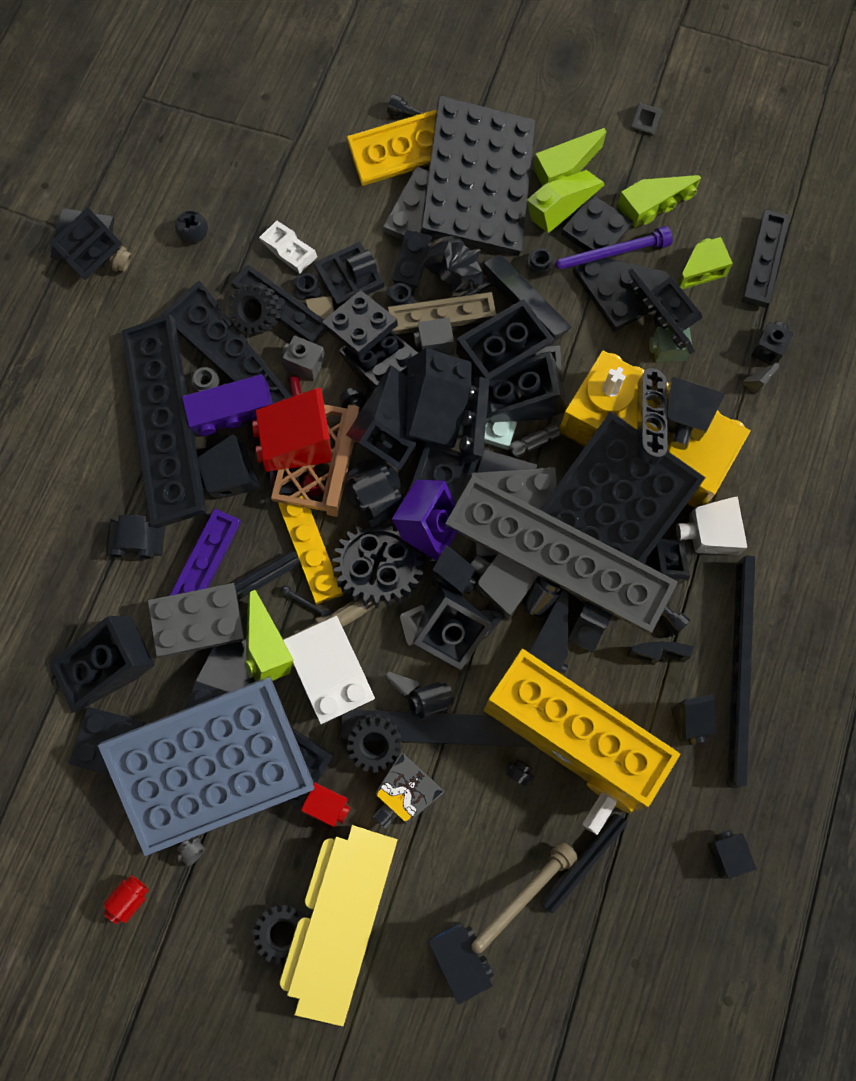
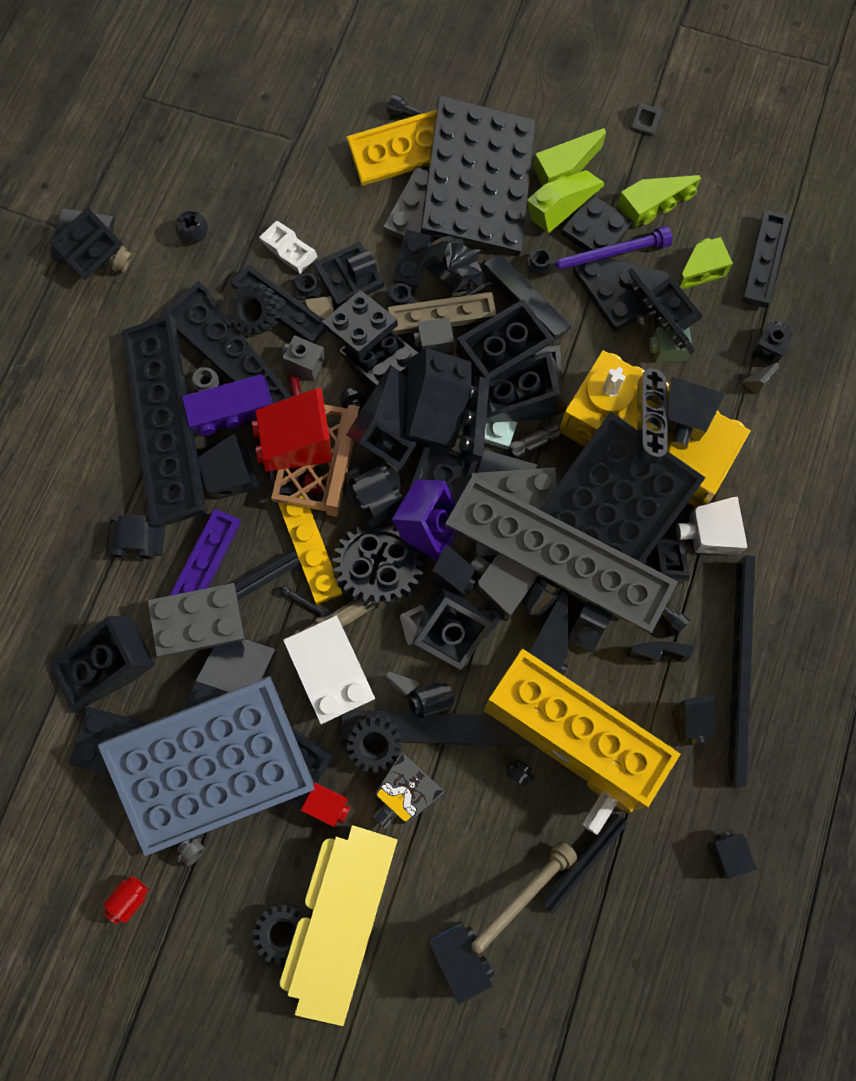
lime slope [244,590,294,681] -> none

